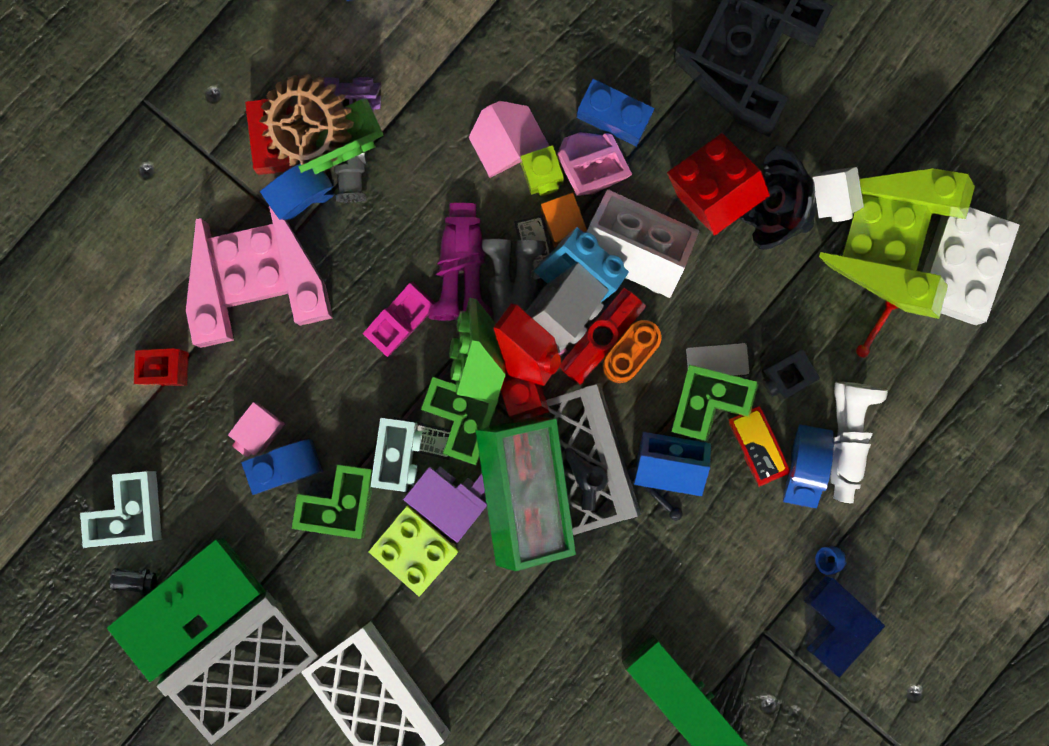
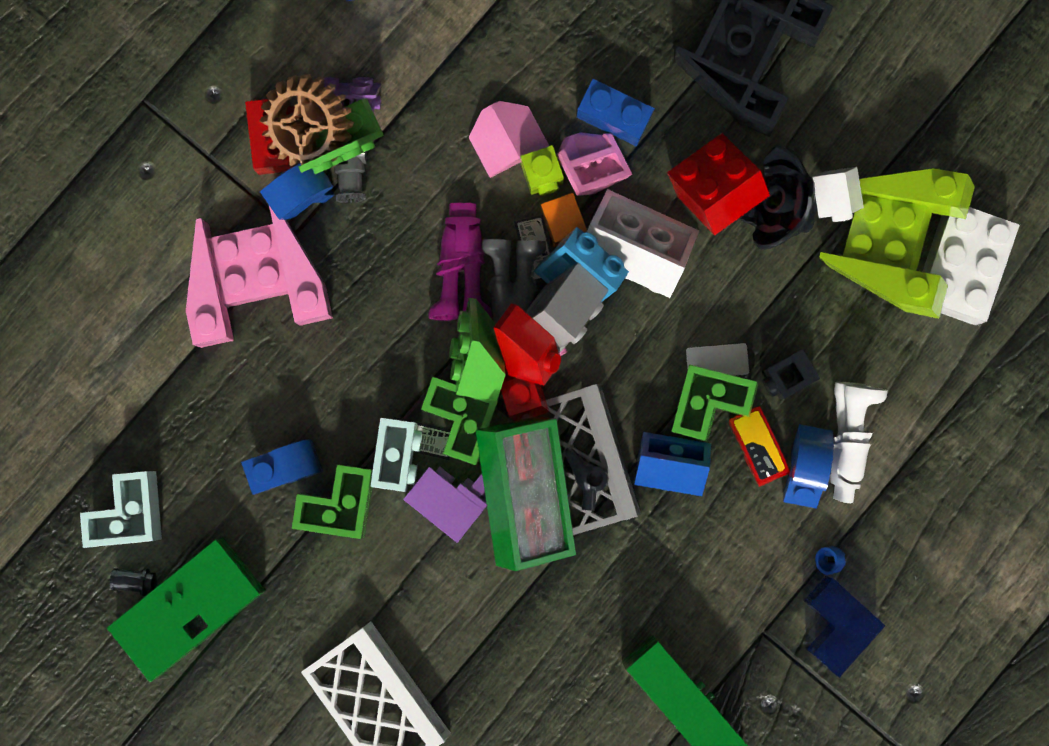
red slope [134,348,189,386] -> none
light grey fence [156,591,319,745] -> none
bright pink brick [228,402,285,457] -> none
dark pink slope [363,282,436,357] -> none
lime hinge [368,505,459,597] -> none
red piece [559,288,647,385] -> none
orange brick [603,320,661,383] -> none
black hinge [628,467,683,521] -> none
red hinge [856,301,898,358] -> none

